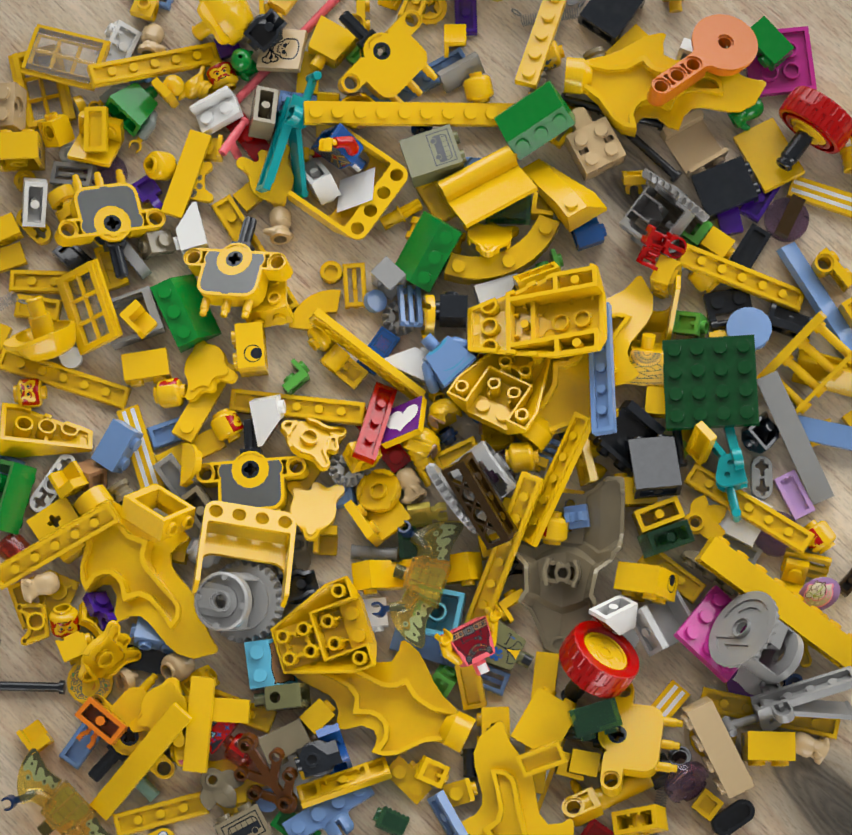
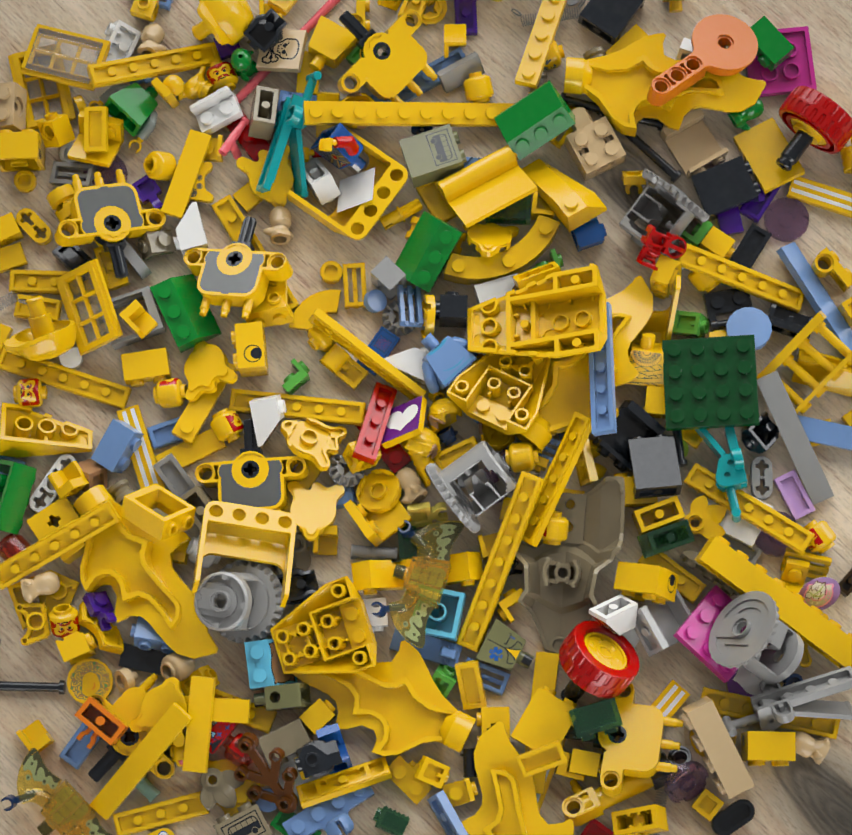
white slope [22,177,48,227] -> none
yellow tile [78,620,142,683] -> none
yellow tile [180,442,202,488] -> none
torso [434,604,503,676] -> none
dark brown fence [441,451,518,550] -> none
medium blue tile [563,504,591,530] -> none
yellow tile [685,421,717,466] -> none
dark brown piece [774,194,806,240] -> none

